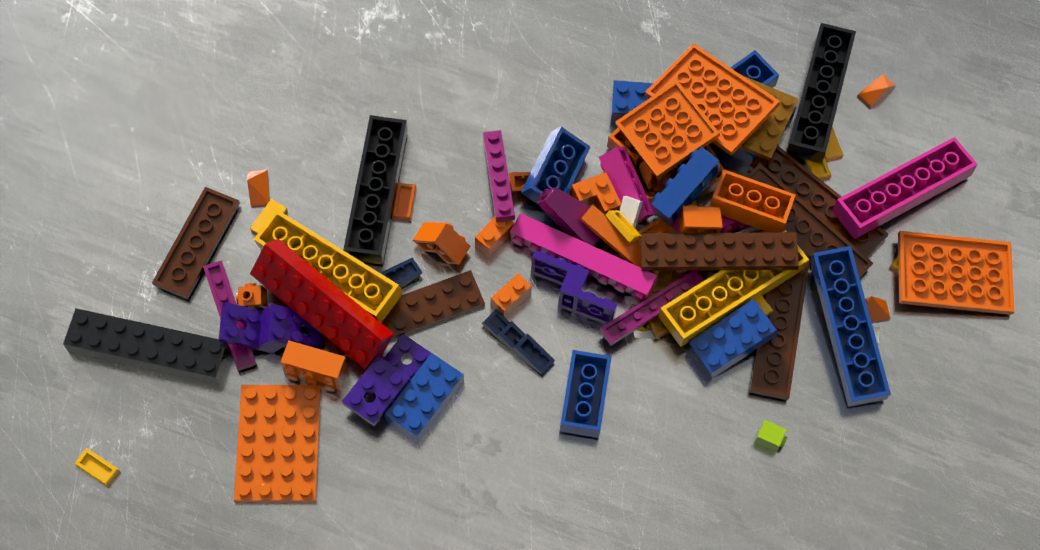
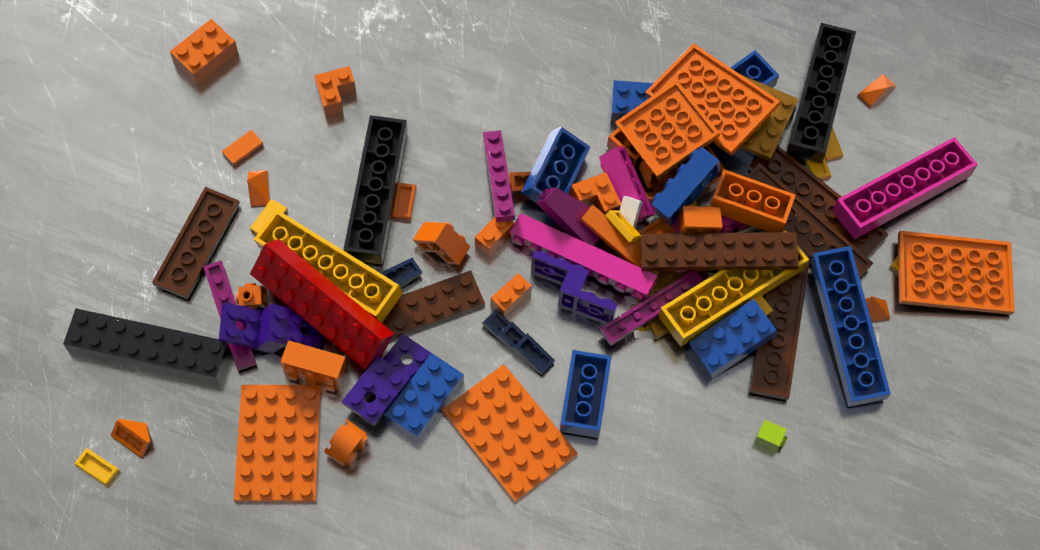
none -> orange slope [110,419,150,458]
none -> orange brick [169,19,238,85]
none -> orange tile [222,130,263,166]
none -> orange brick [314,66,356,117]
none -> orange brick [324,419,368,467]
none -> orange plate [442,364,578,503]

